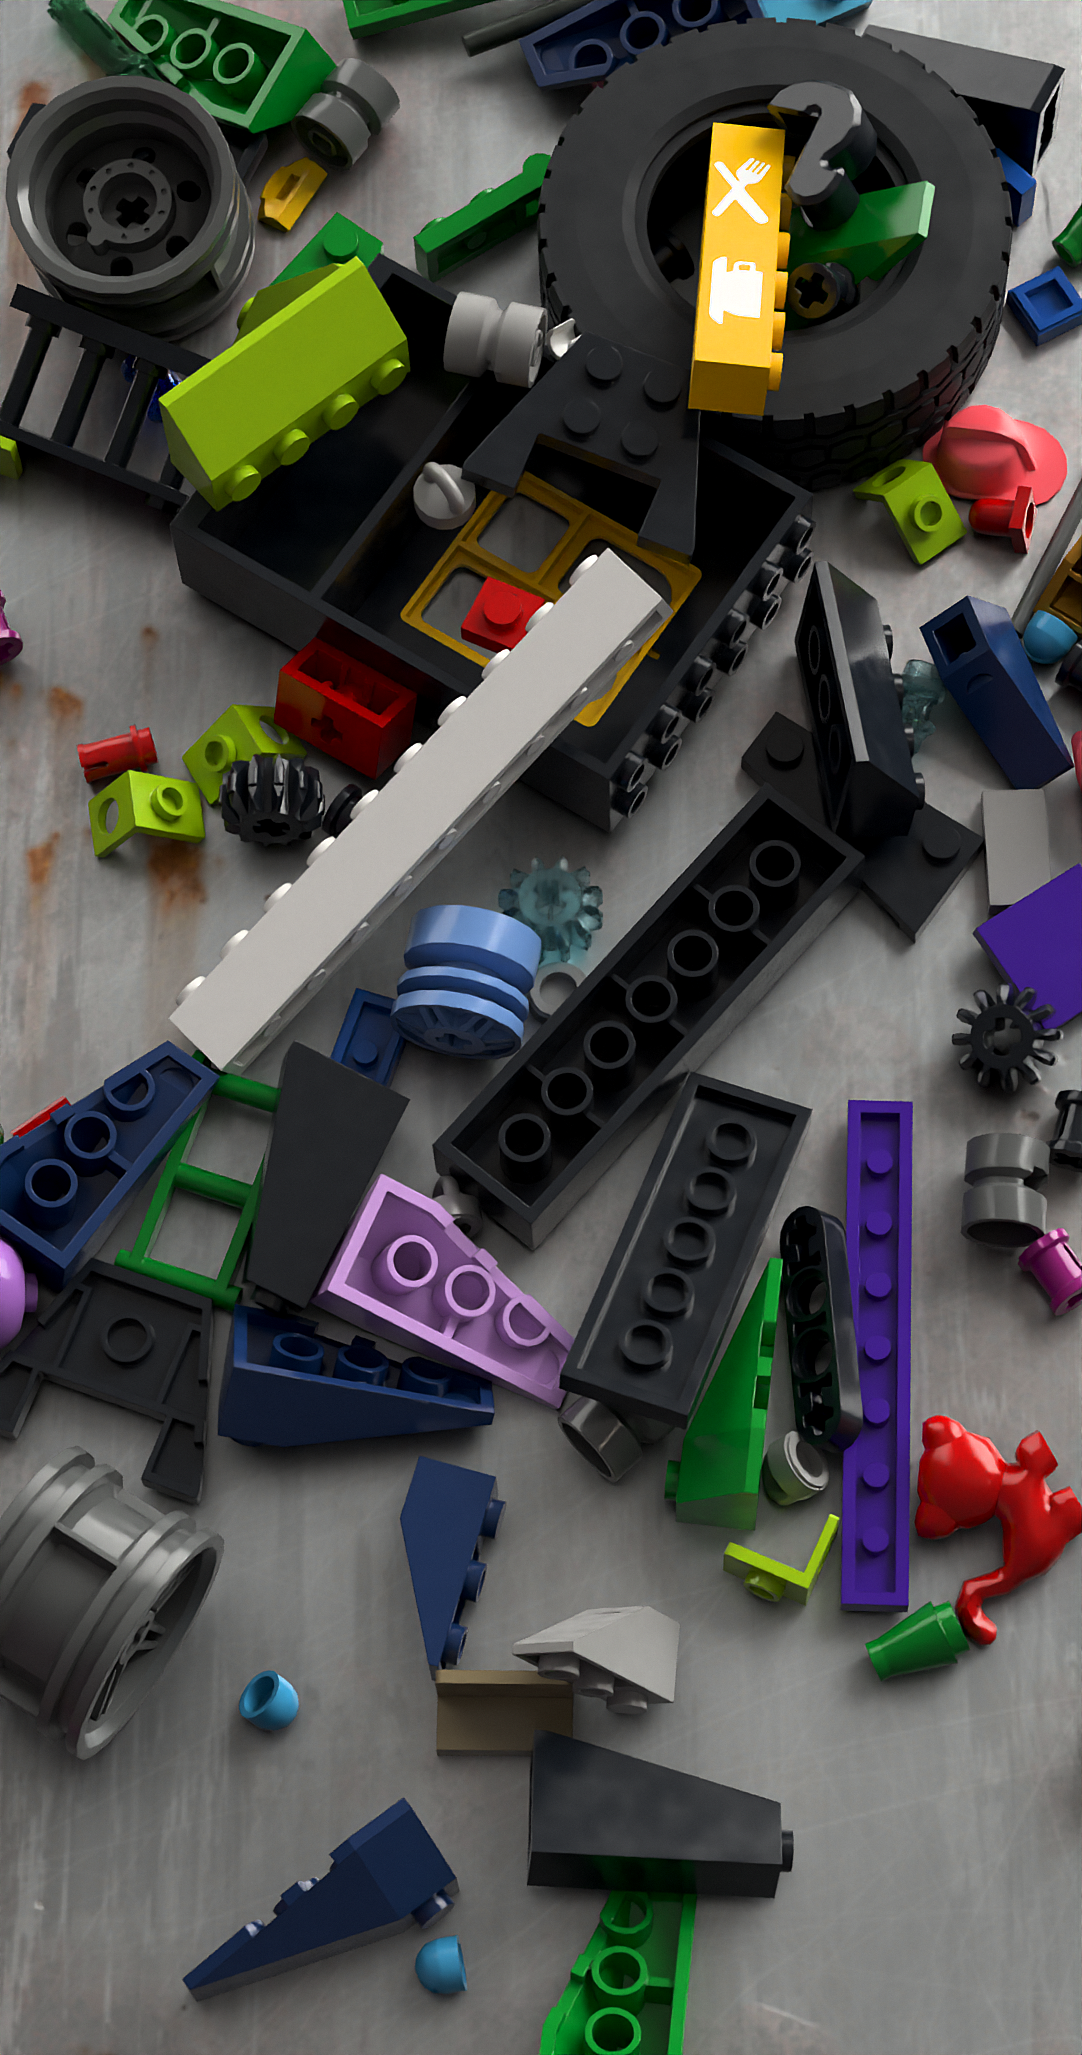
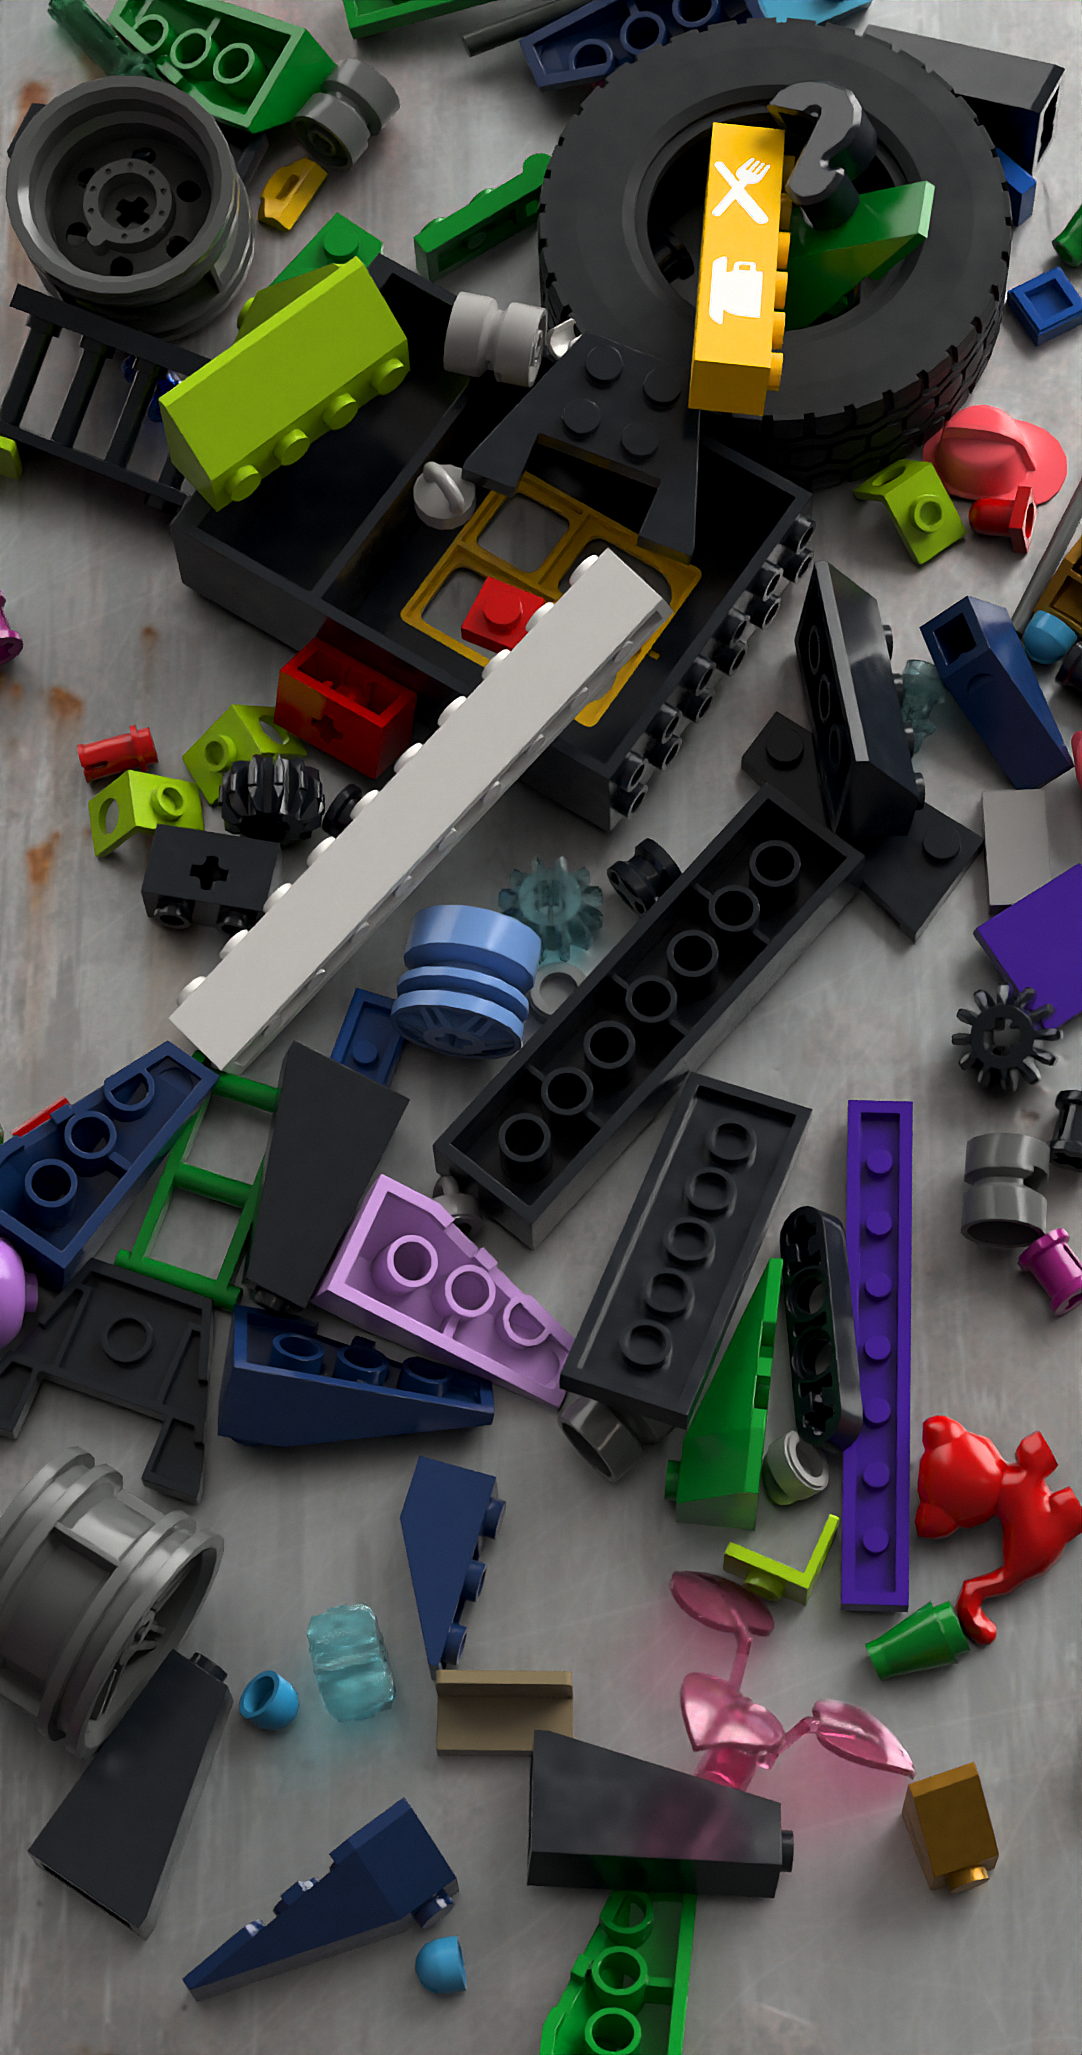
light grey slope [512,1606,680,1714] -> none
black bush [786,262,858,319] -> none
none -> black slope [27,1648,234,1941]
none -> black brick [141,823,285,937]
none -> clear light blue gear [307,1603,396,1723]
none -> black wheel [607,838,682,917]
none -> clear pink plant [669,1570,917,1792]
none -> pearl gold slope [901,1762,999,1894]

